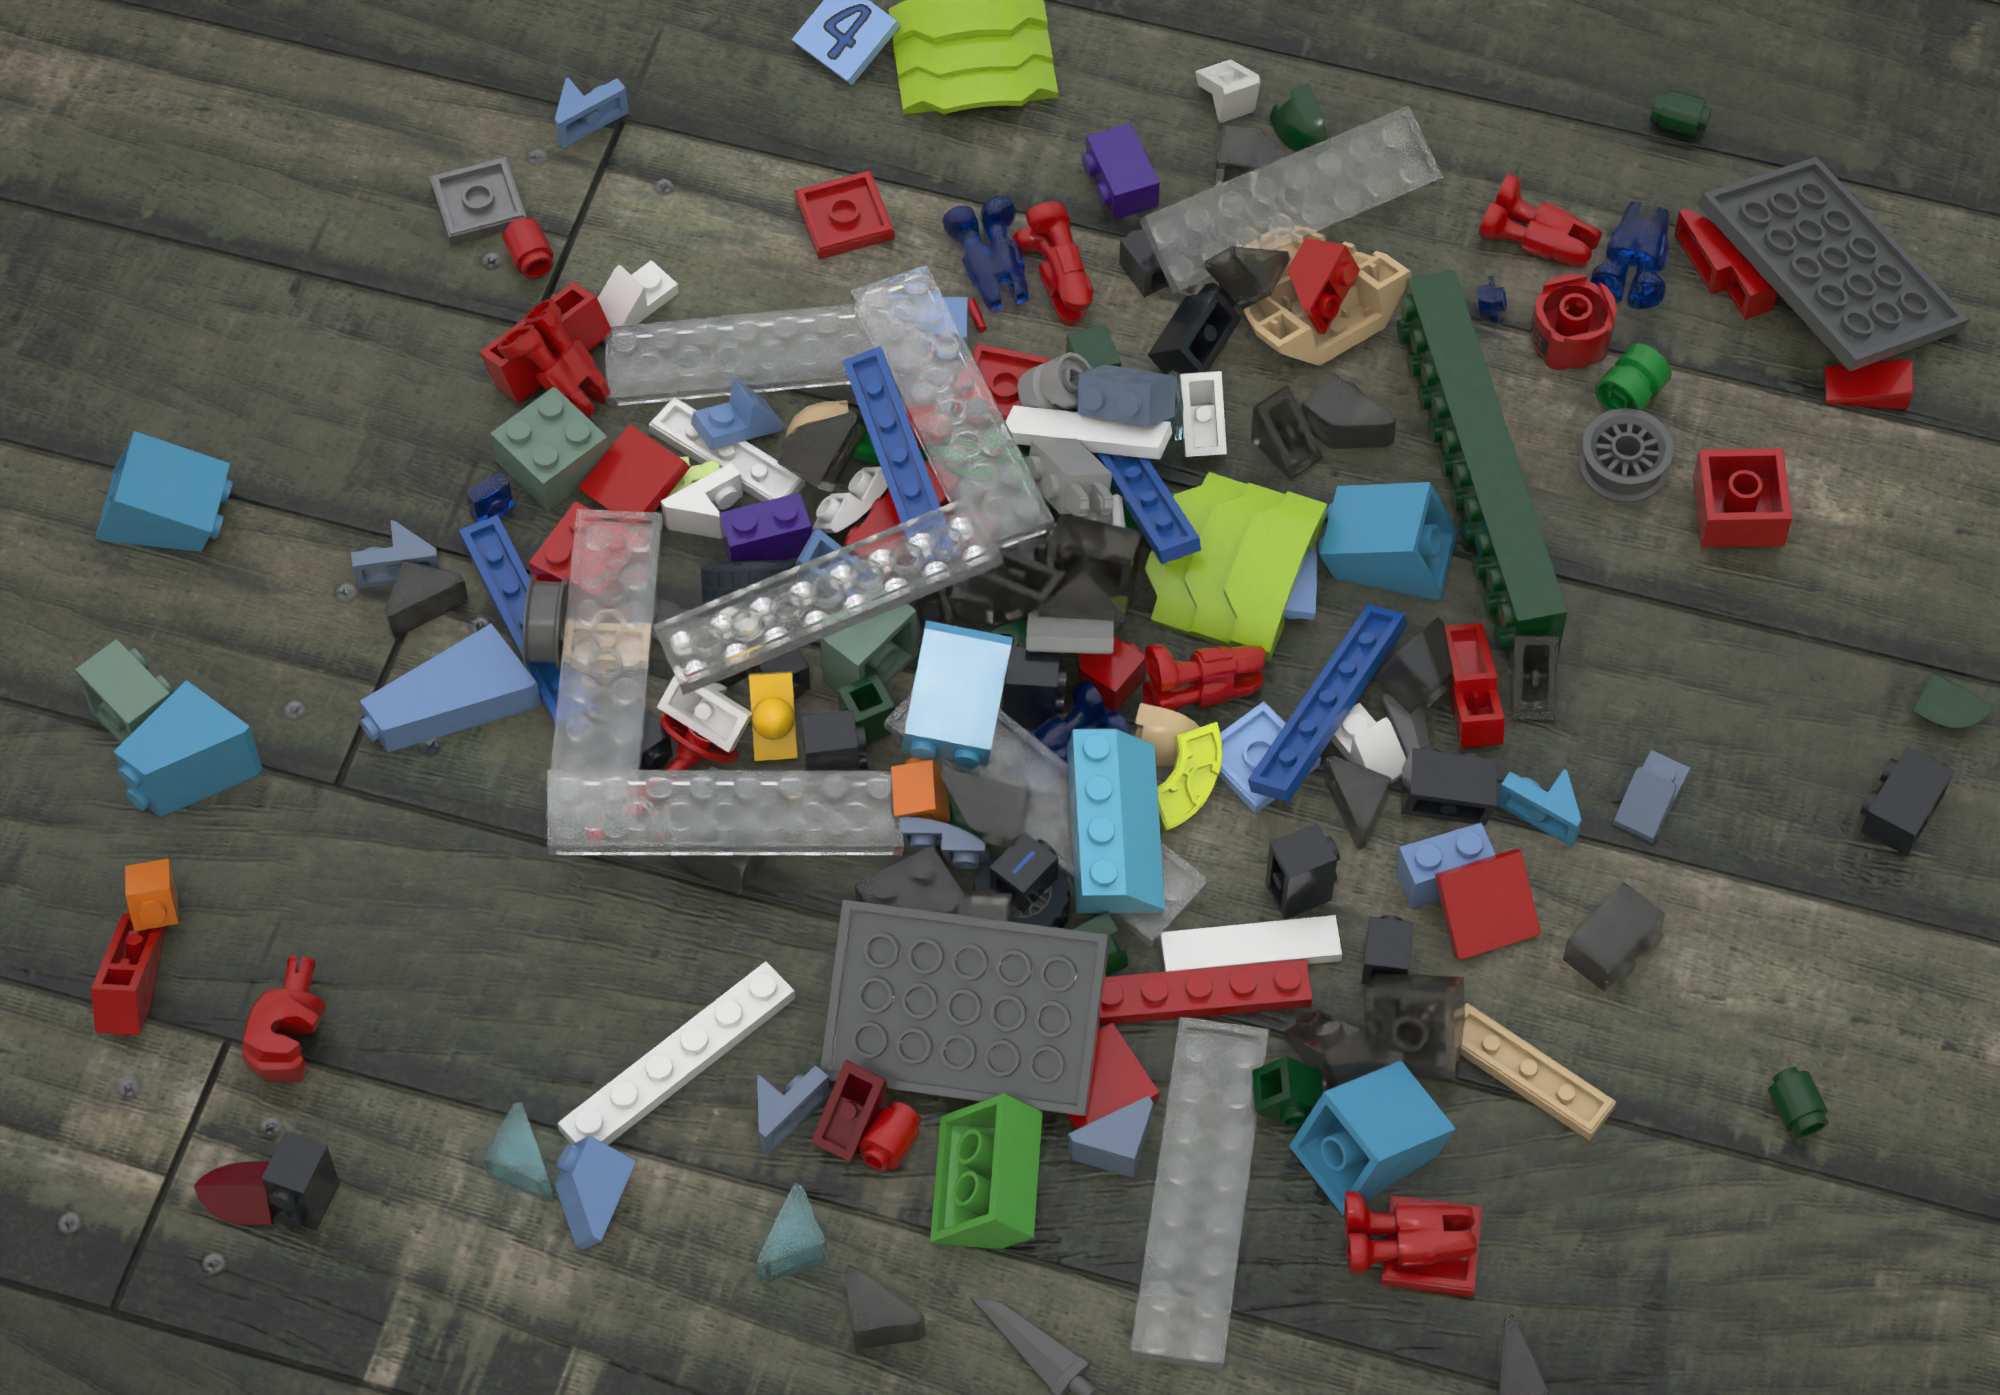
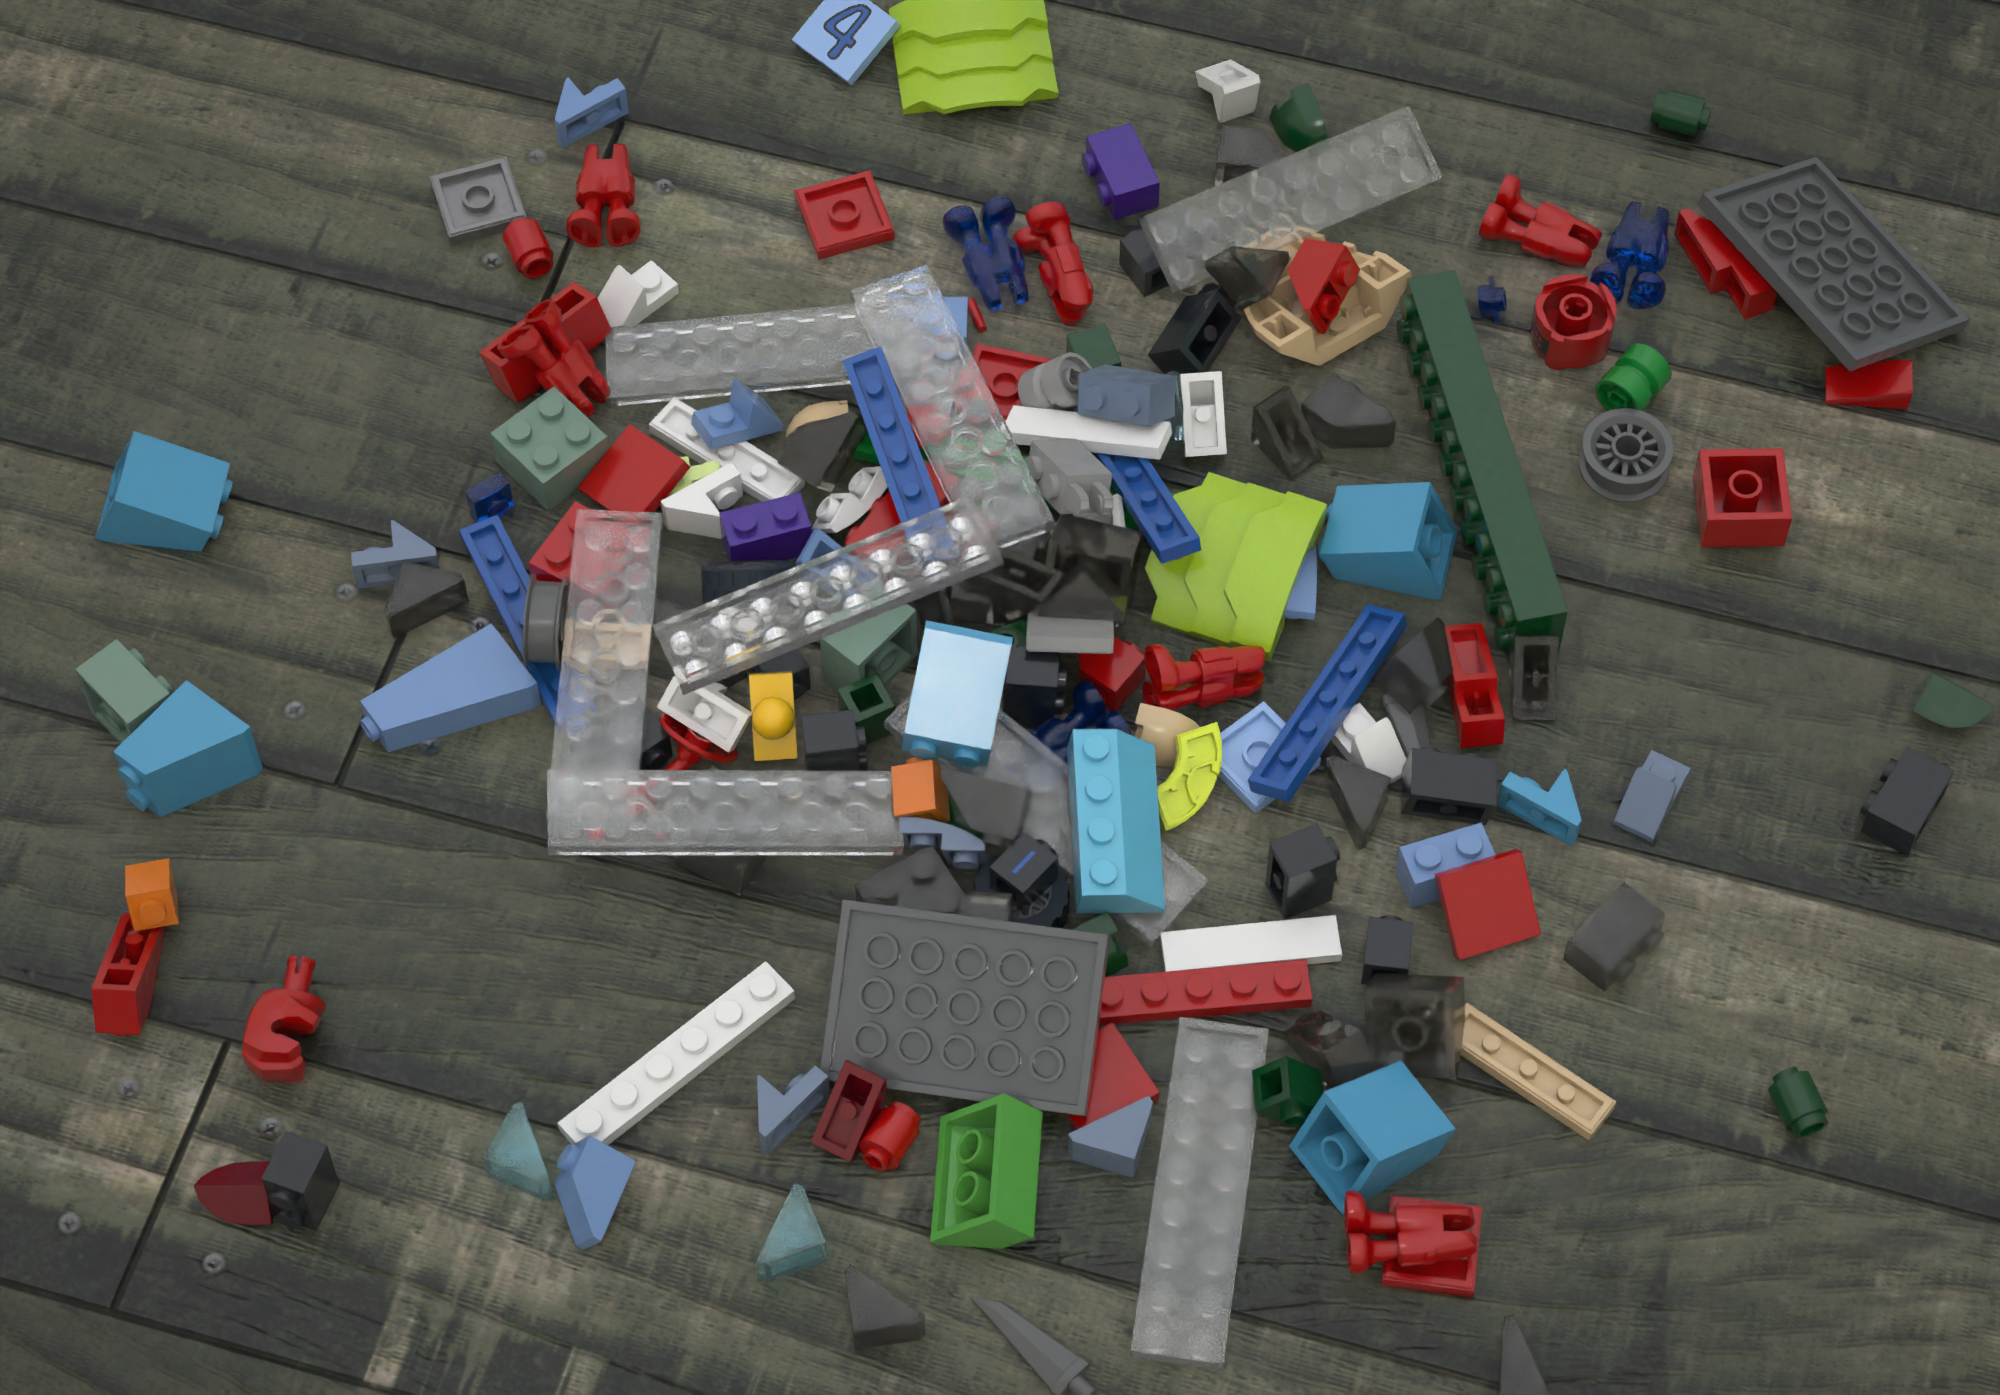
none -> red piece [566,144,641,247]

